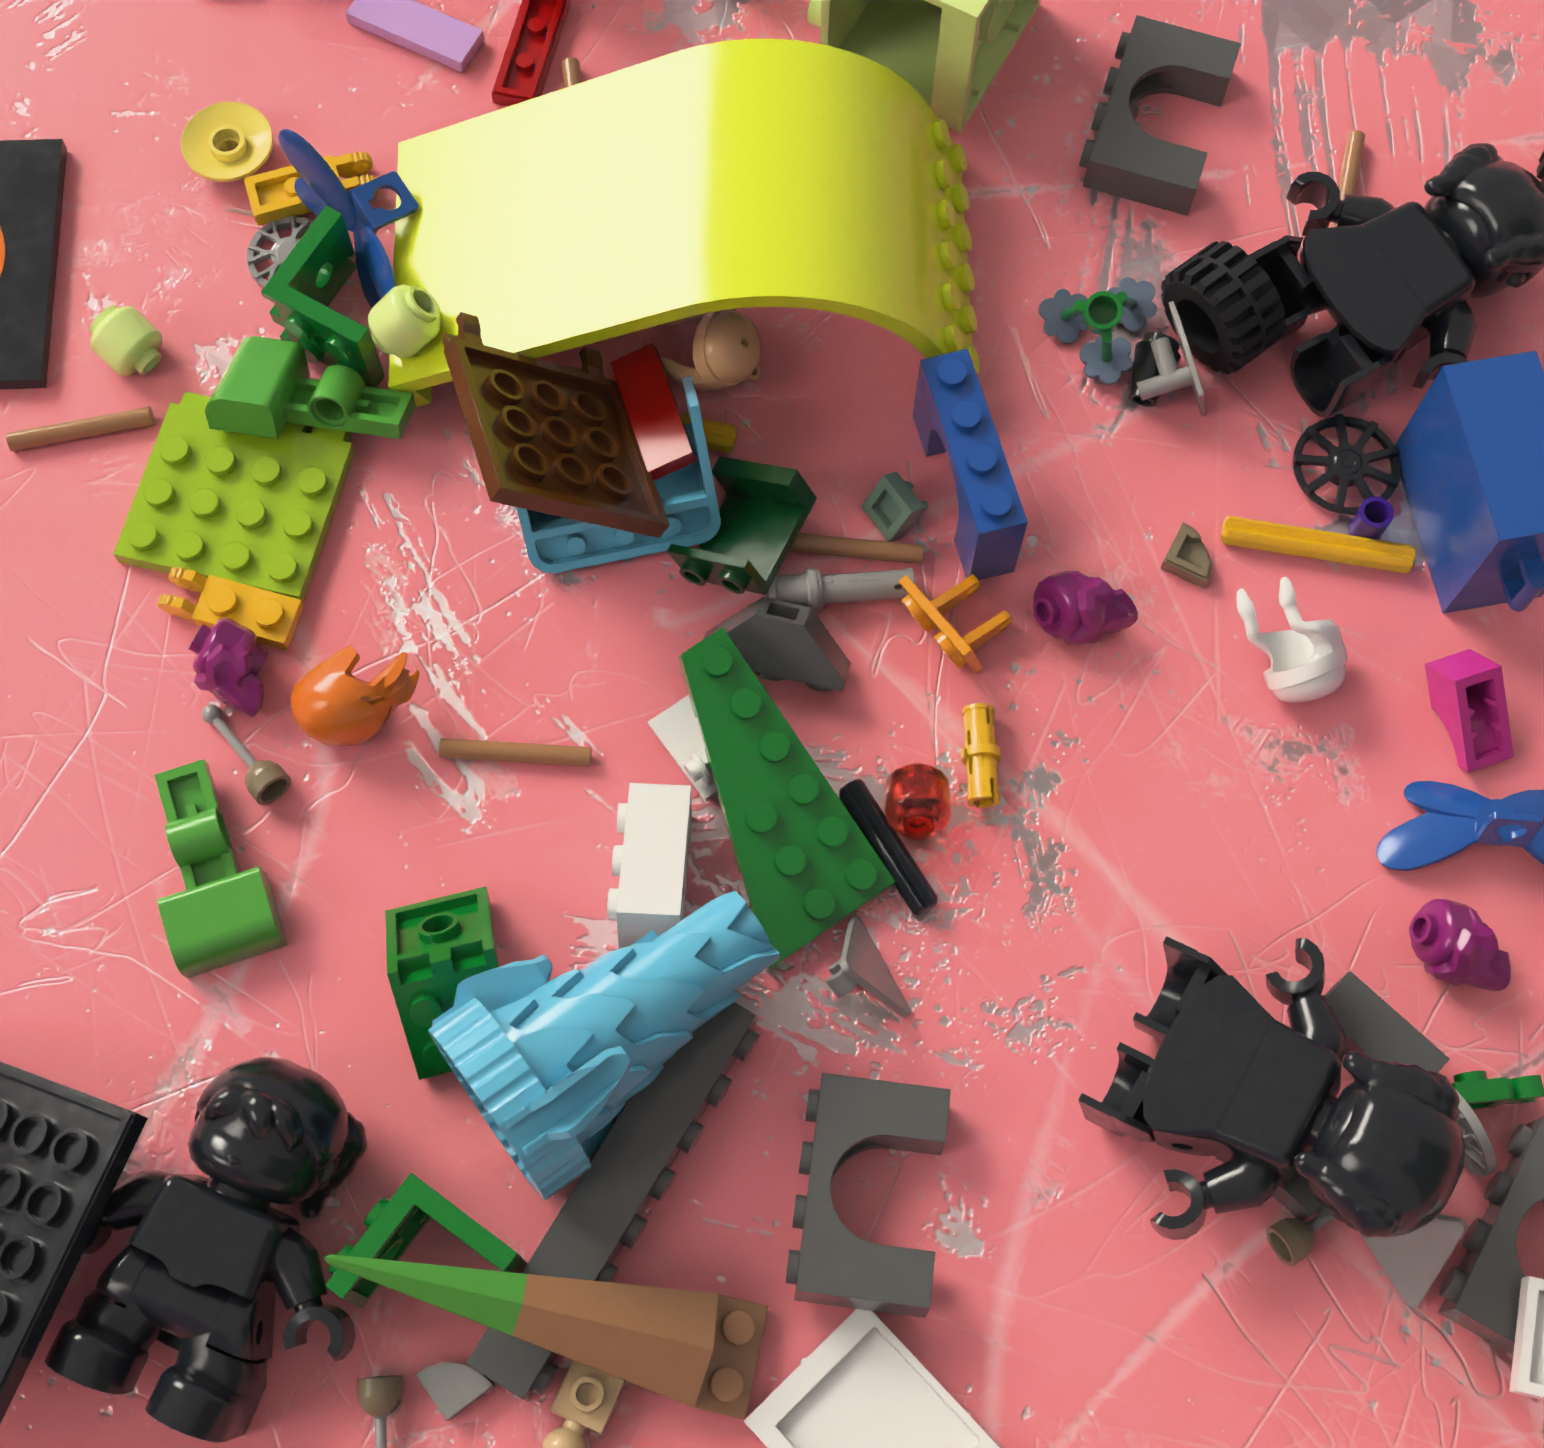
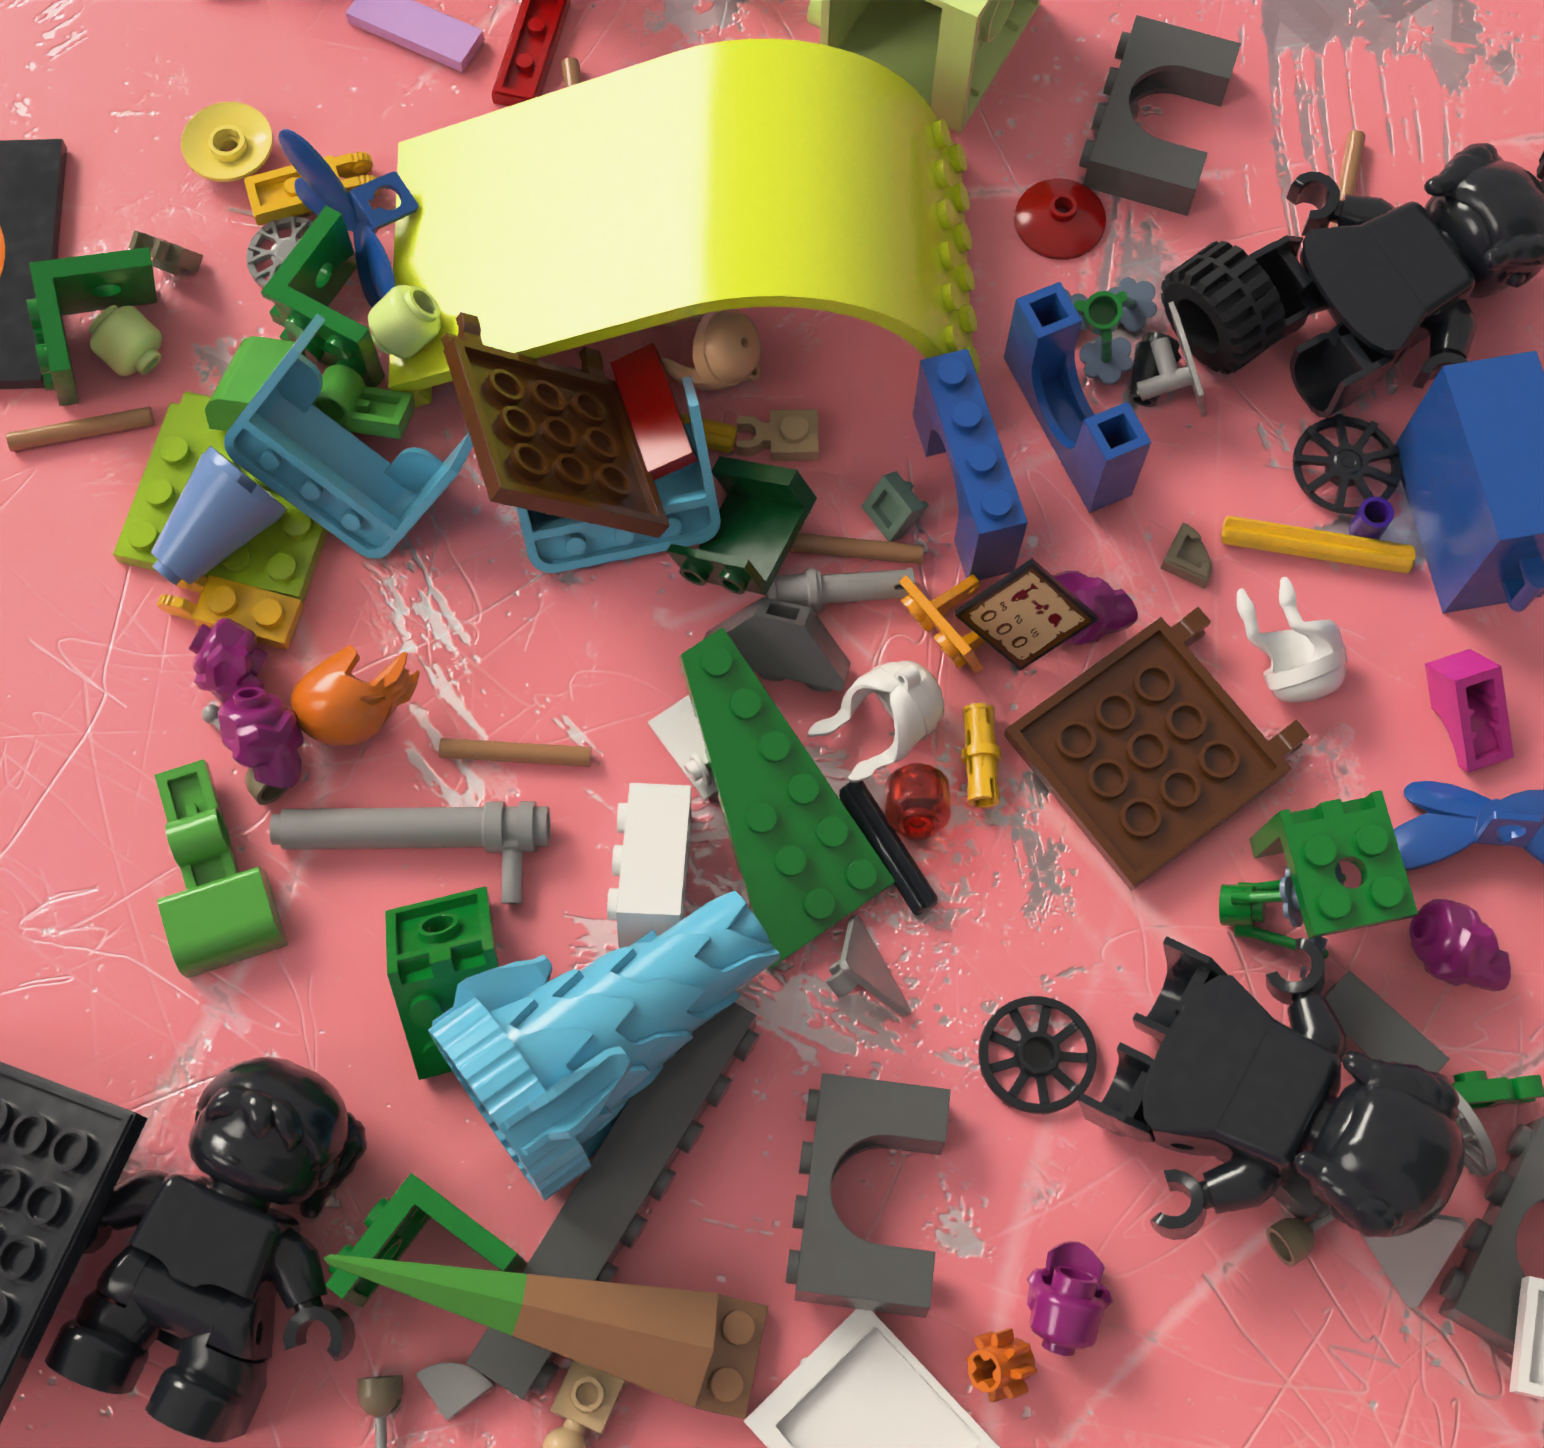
none -> green bracket [26,247,157,406]
none -> dark tan plate [128,230,203,275]
none -> medium blue cone [151,445,287,585]
none -> magenta head [218,687,304,788]
none -> medium azure windscreen [224,313,473,559]
none -> light grey cylinder [269,801,551,904]
none -> tan plate [737,409,819,461]
none -> white hair [808,661,944,782]
none -> piece [955,558,1098,671]
none -> orange gear [966,1328,1037,1403]
none -> black wheel [978,996,1097,1115]
none -> blue arch [1004,282,1152,513]
none -> reddish brown plate [1004,607,1309,891]
none -> red dish [1014,178,1106,260]
none -> magenta head [1027,1241,1113,1356]
none -> green plant [1219,863,1346,979]
none -> green bracket [1249,790,1418,939]

